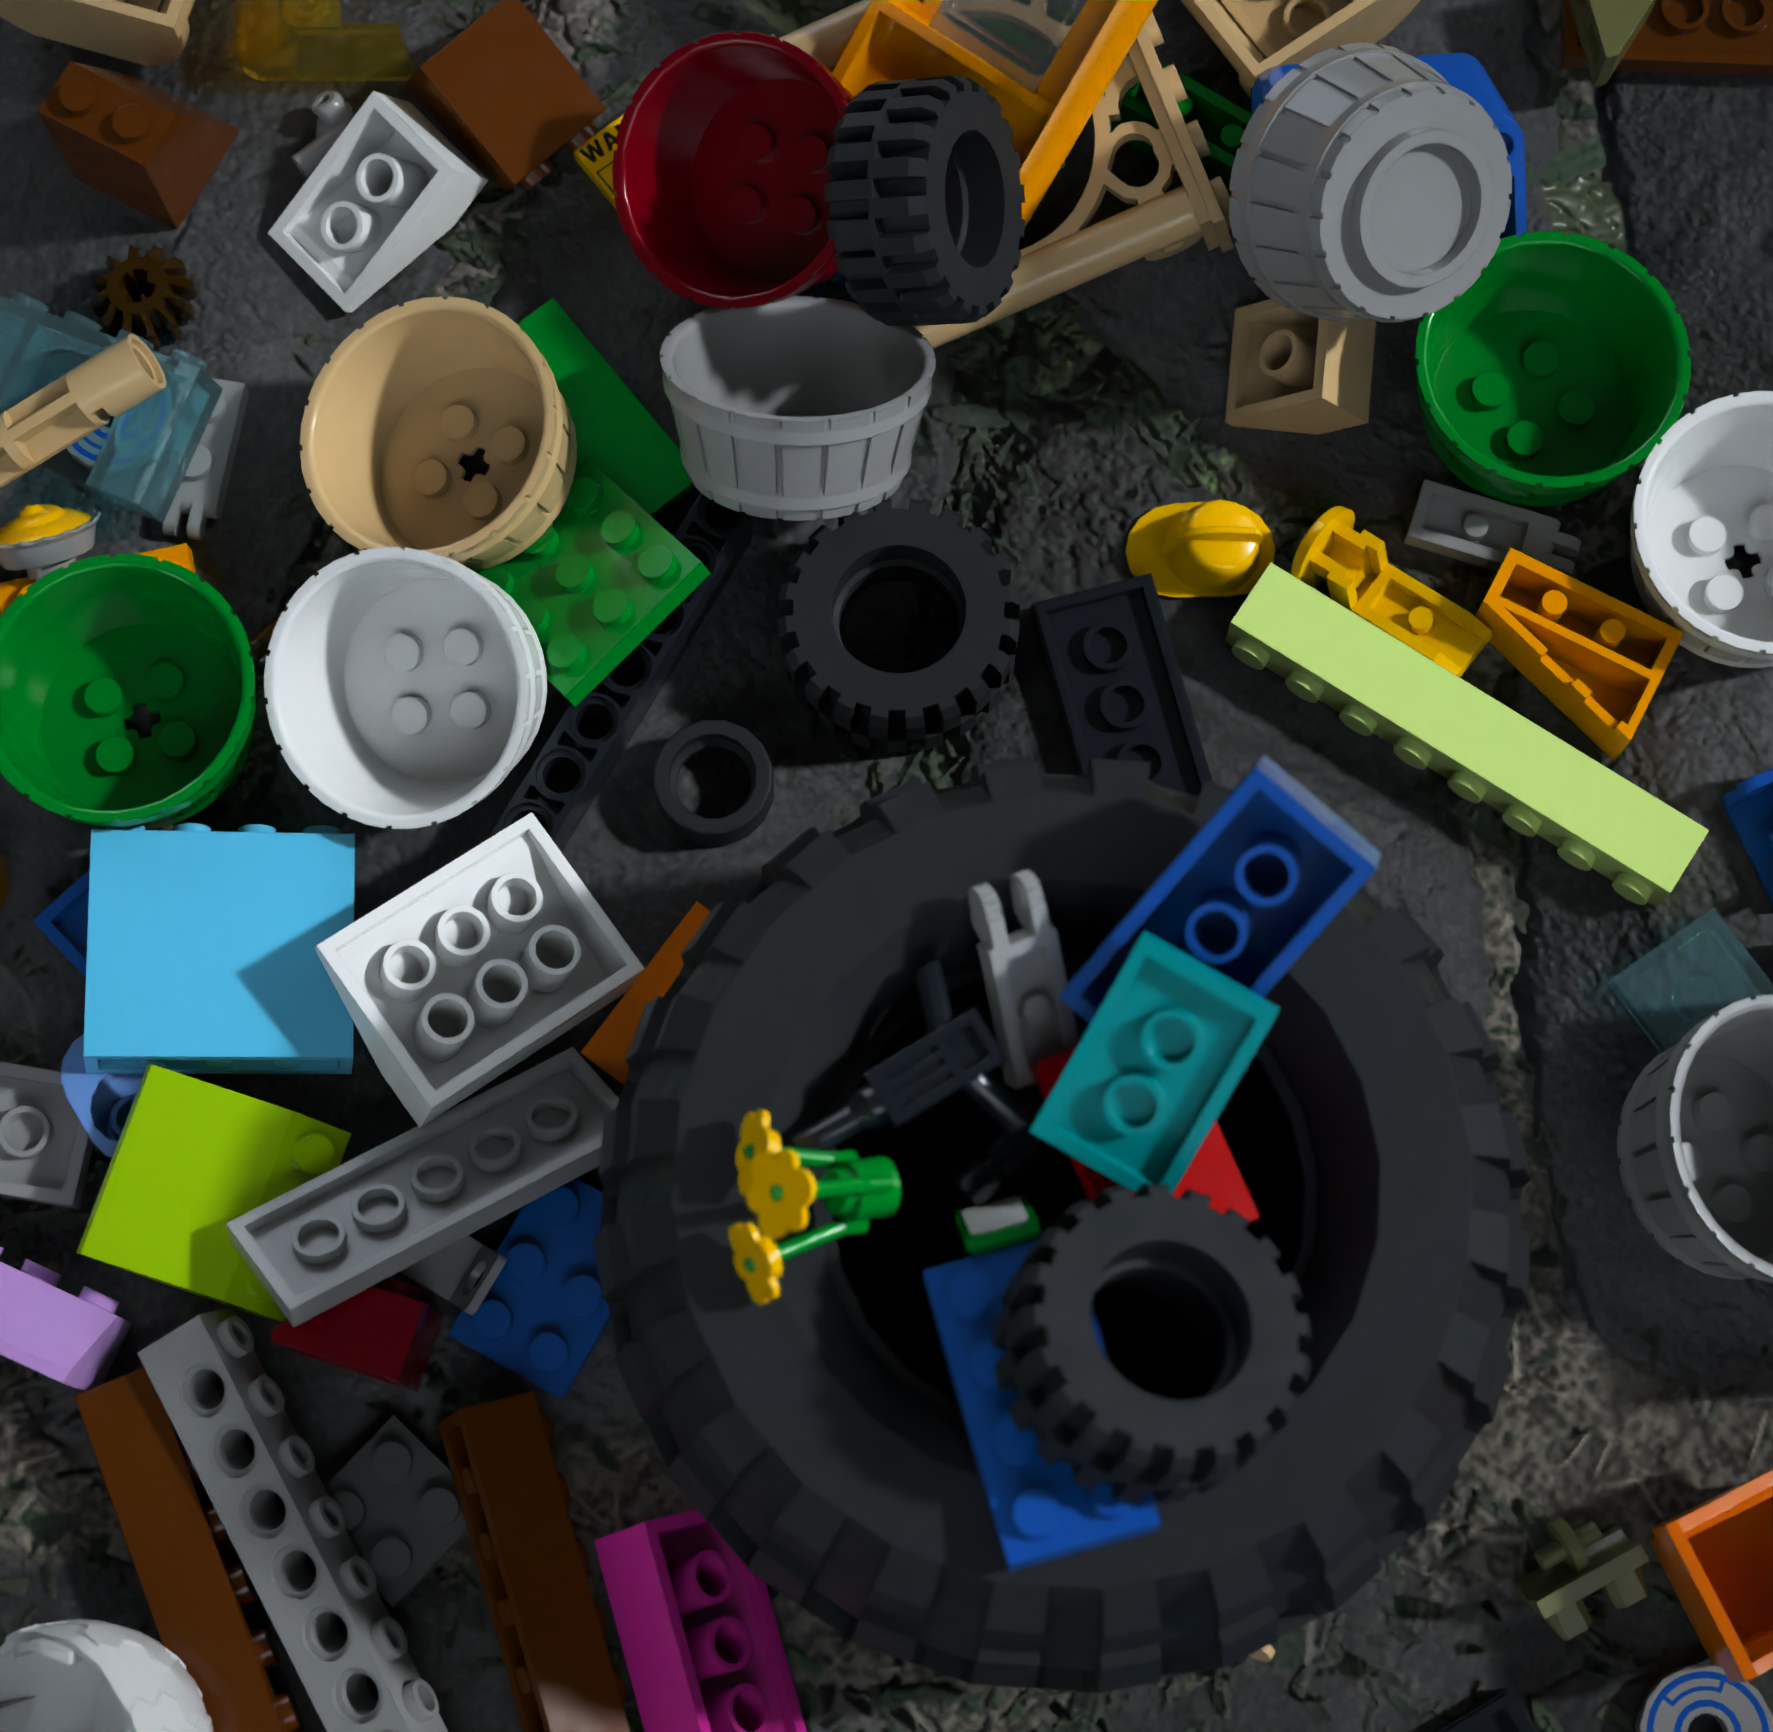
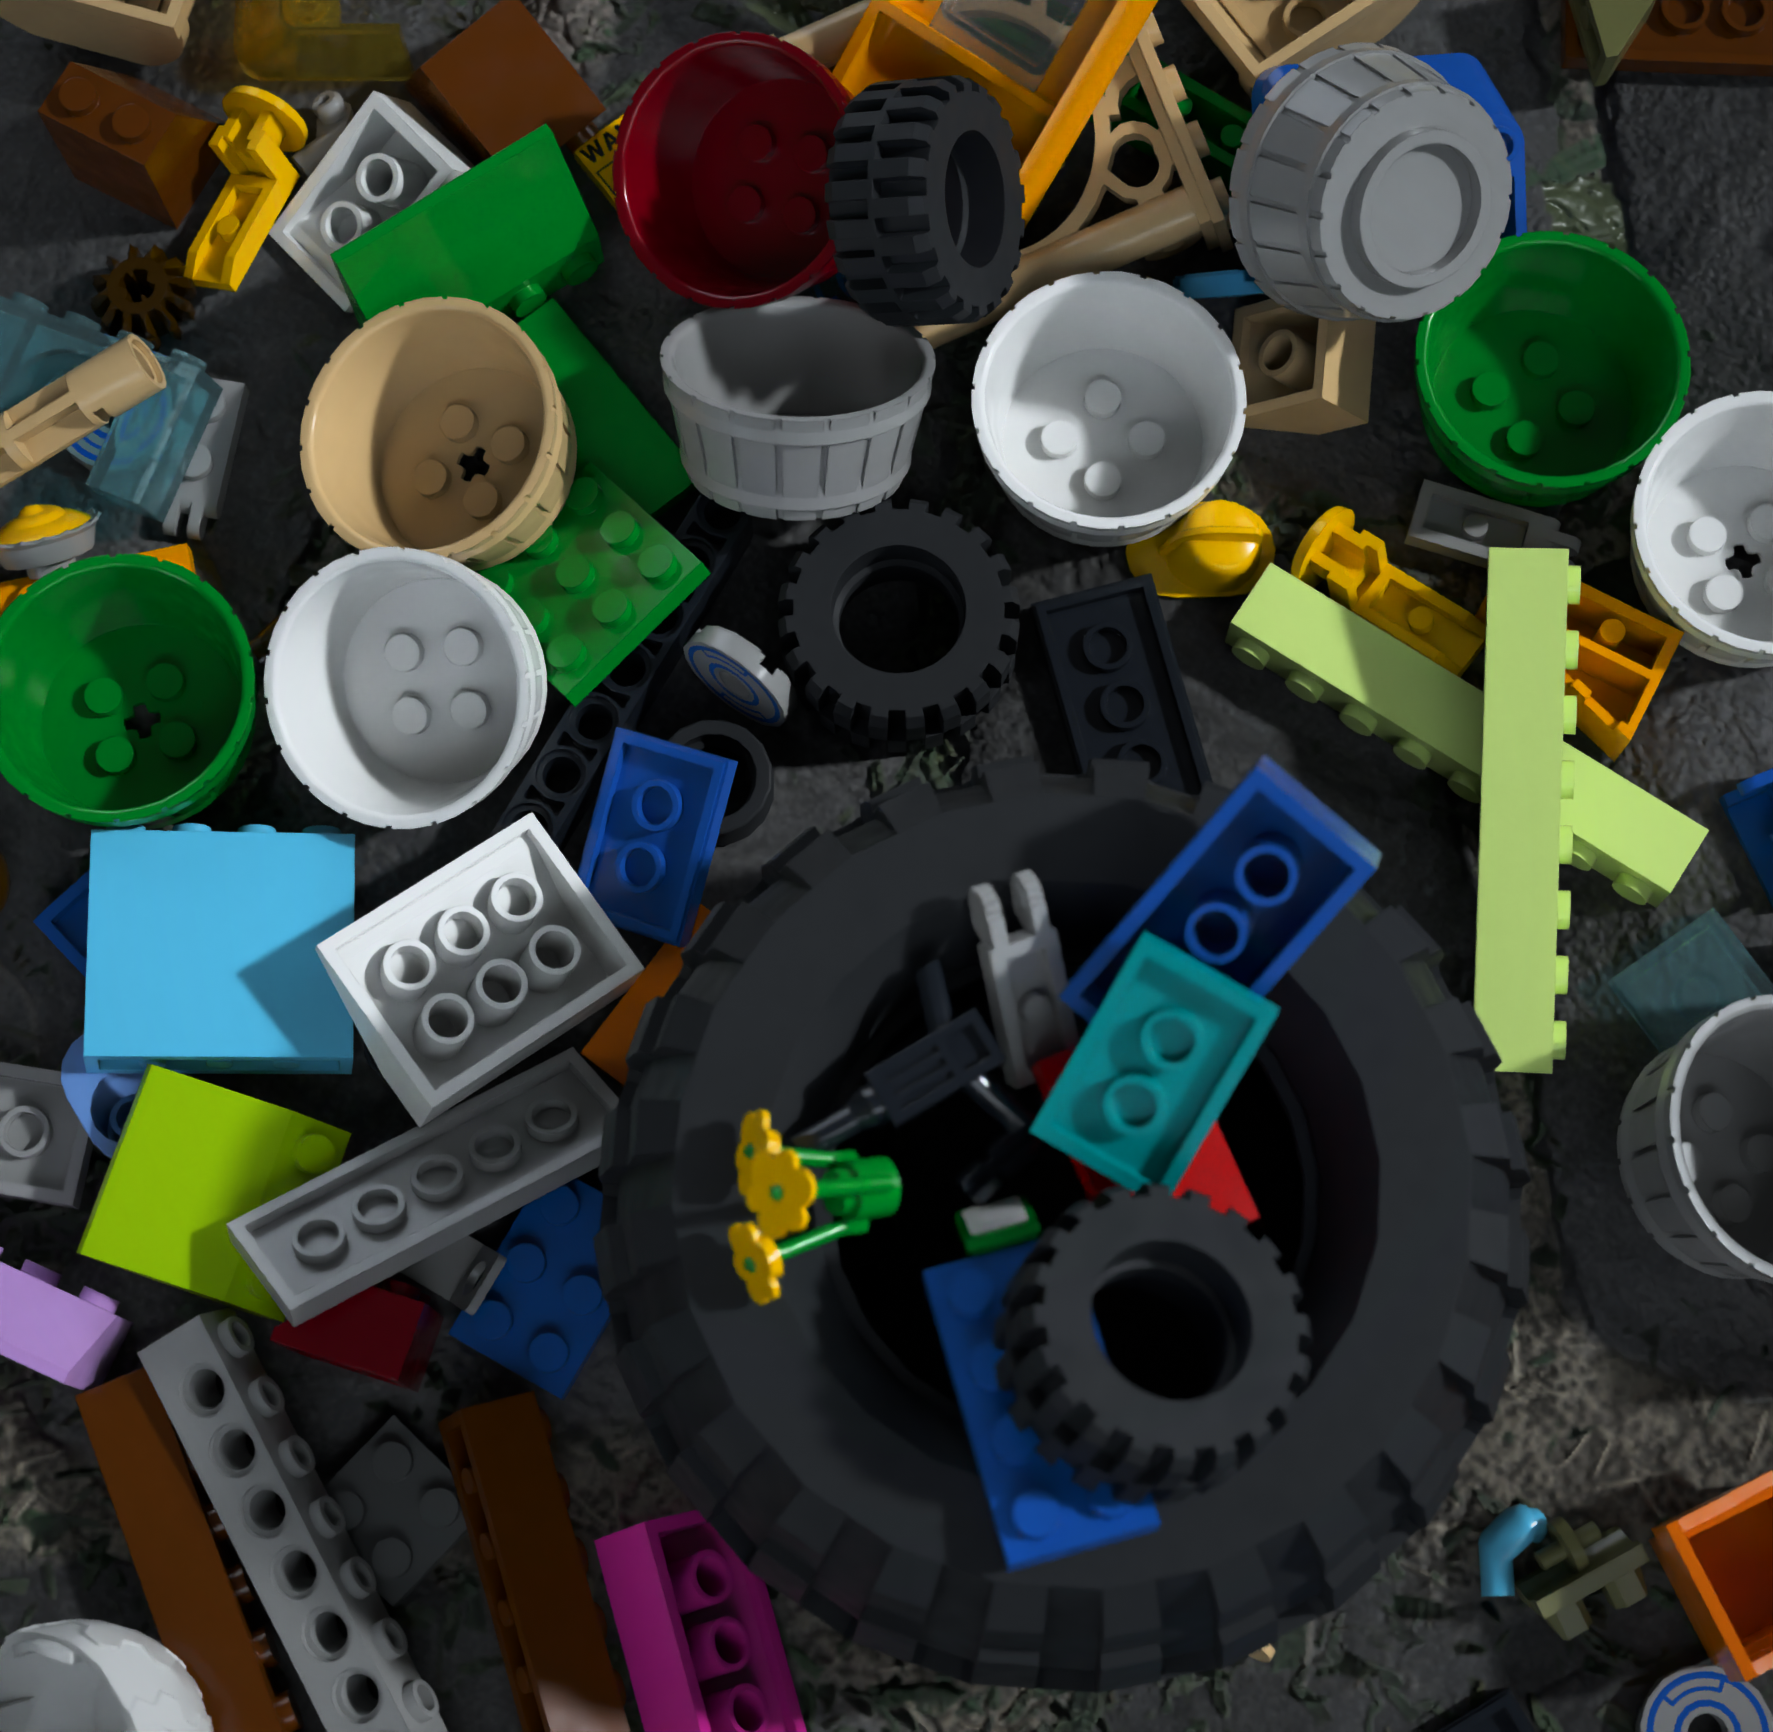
none -> yellow piece [183,85,308,292]
none -> green slope [330,123,605,328]
none -> blue tile [577,727,738,947]
none -> light grey tile [683,625,798,727]
none -> white piece [971,271,1247,547]
none -> dark azure tile [1172,270,1265,300]
none -> yellowish green brick [1473,547,1581,1074]
none -> medium azure arm [1478,1504,1548,1597]

